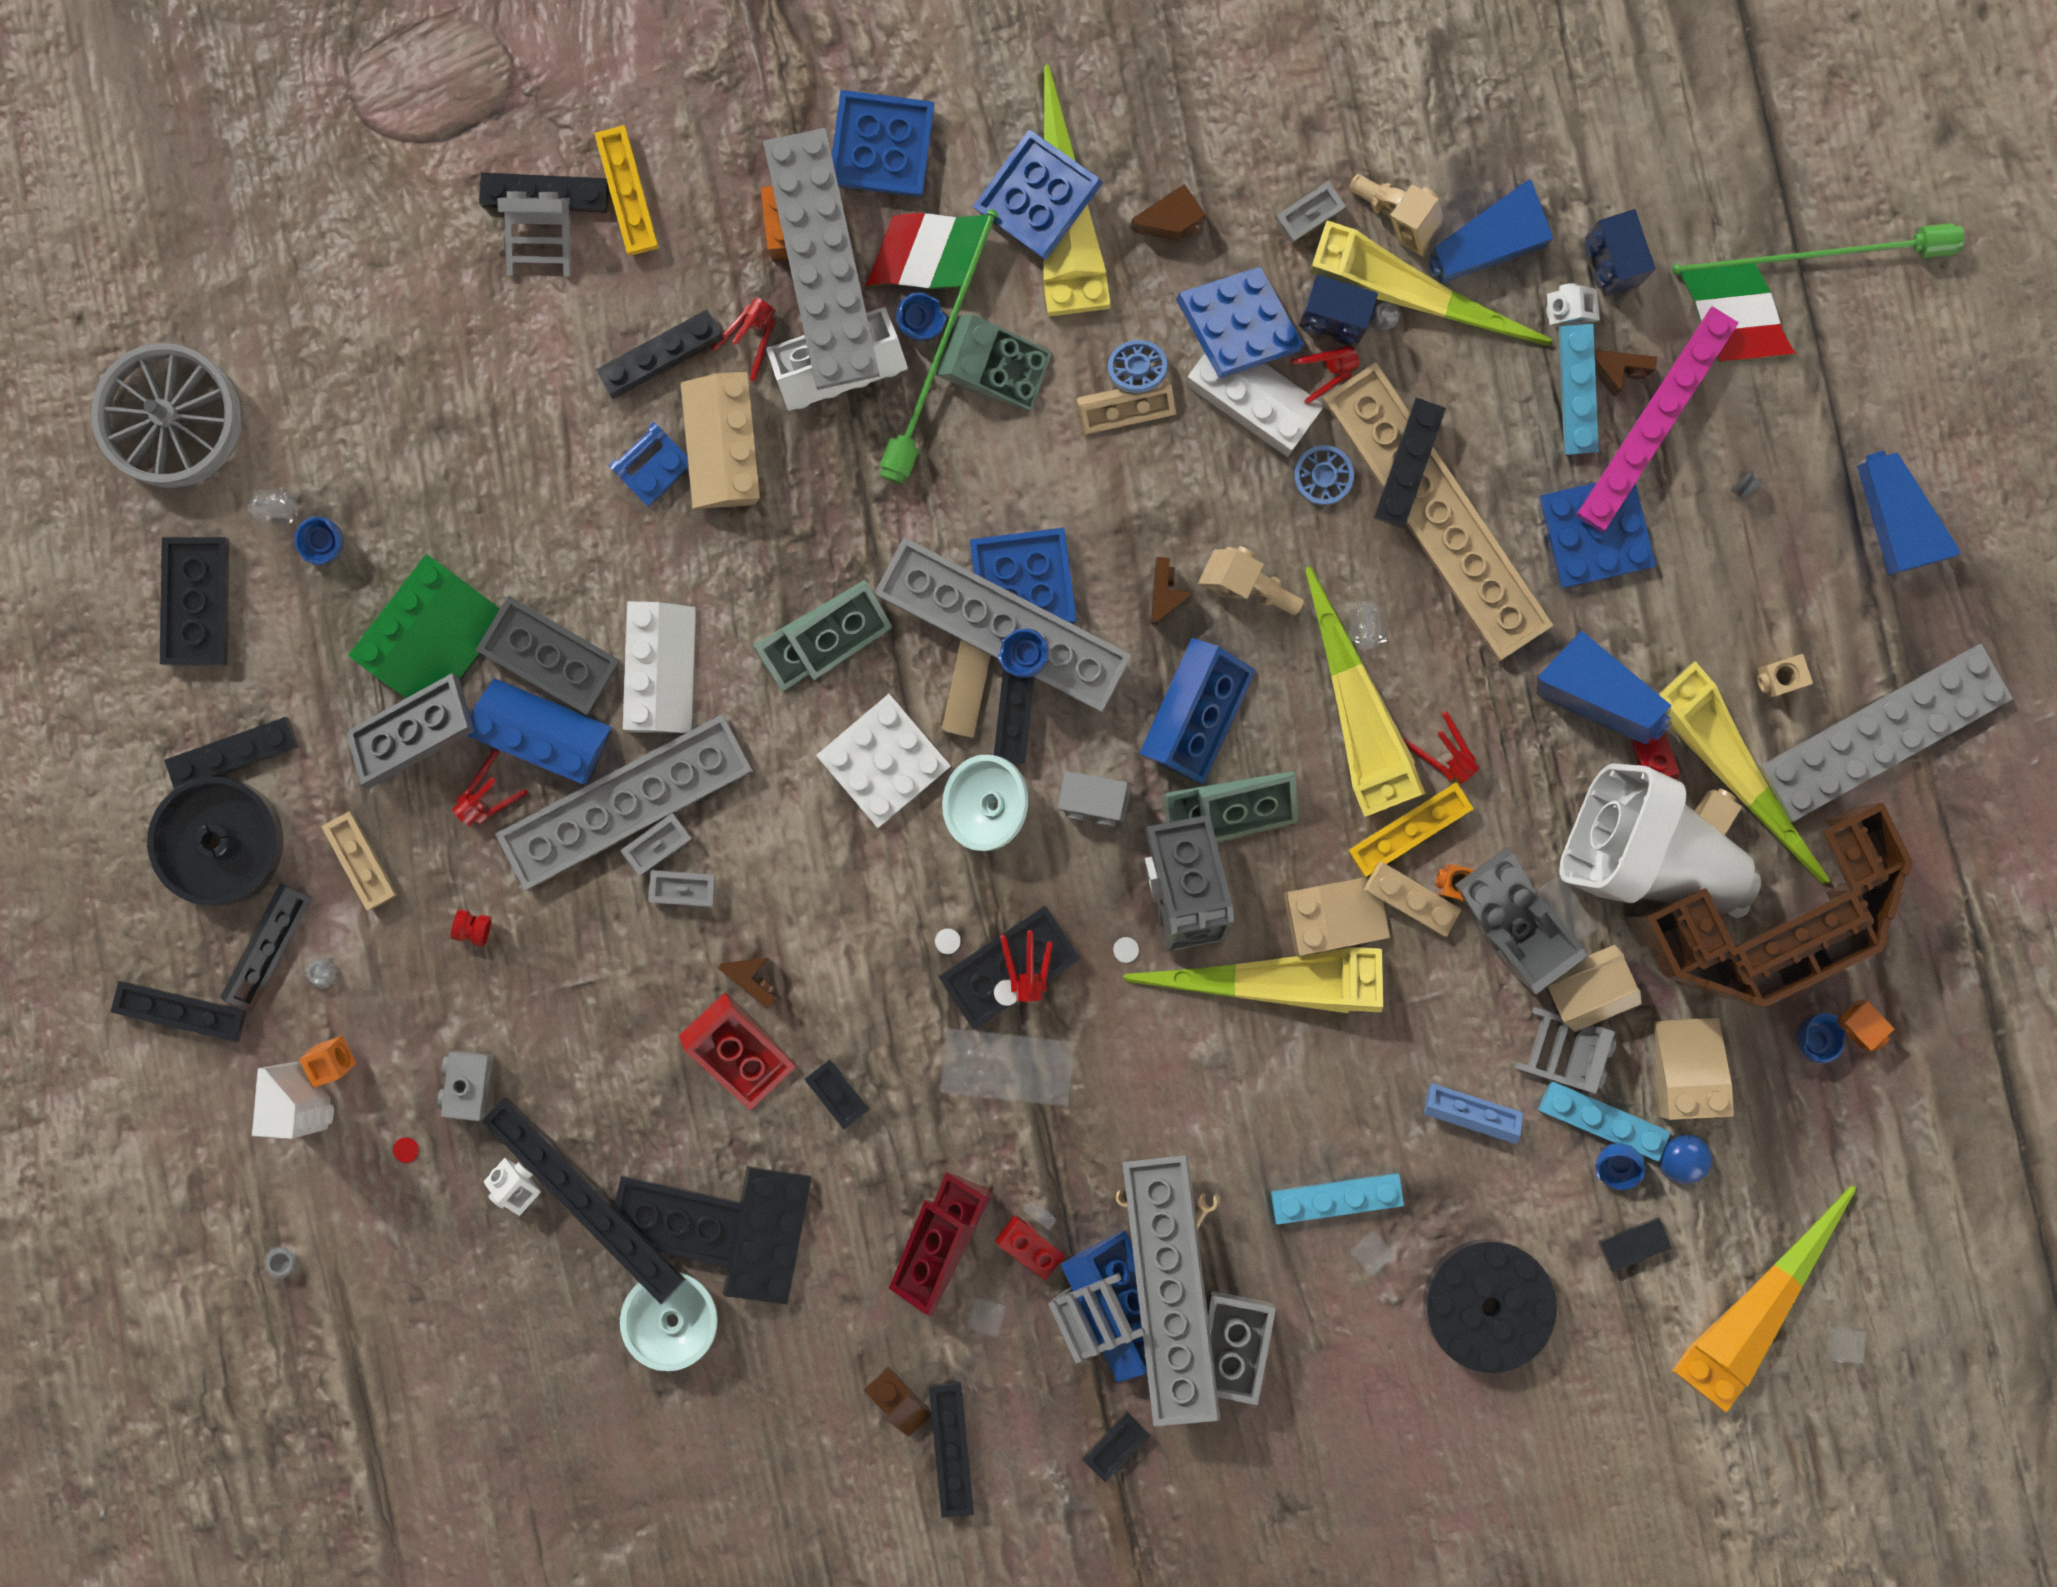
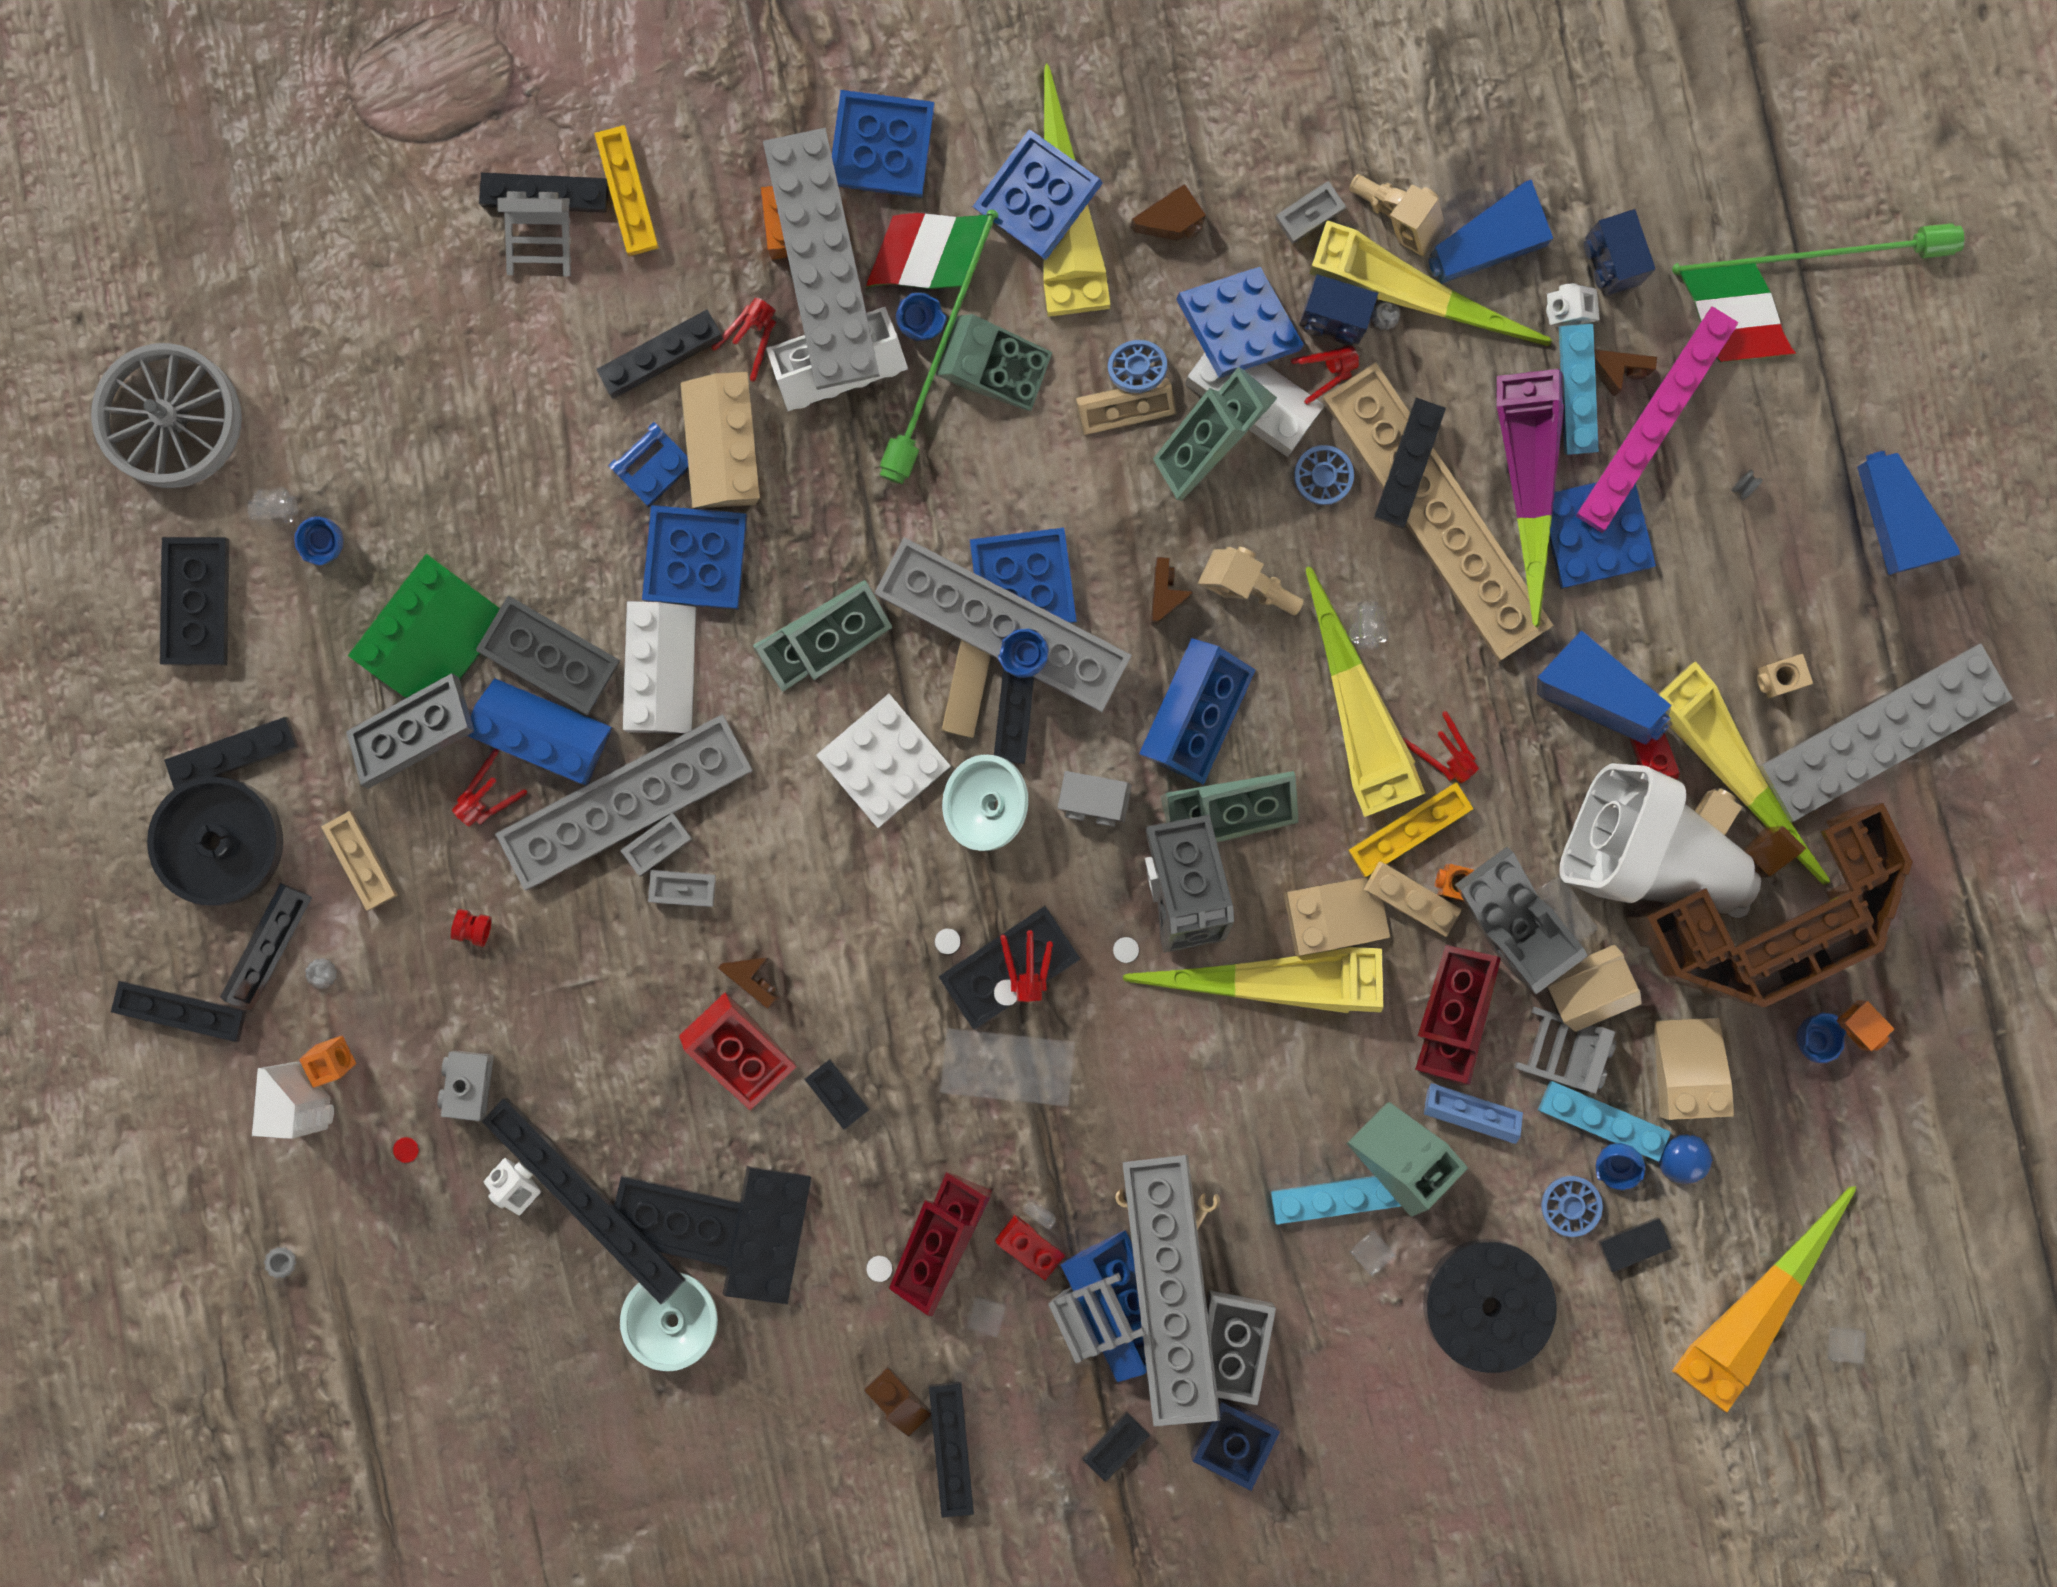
none -> blue plate [642,505,748,610]
none -> white sticker [867,1256,892,1282]
none -> sand green slope [1153,367,1277,501]
none -> dark blue brick [1190,1398,1280,1491]
none -> sand green slope [1346,1102,1468,1217]
none -> dark red slope [1415,945,1501,1086]
none -> magenta plate [1497,369,1564,628]
none -> medium blue wheel [1541,1176,1603,1237]
none -> reddish brown slope [1743,825,1806,878]

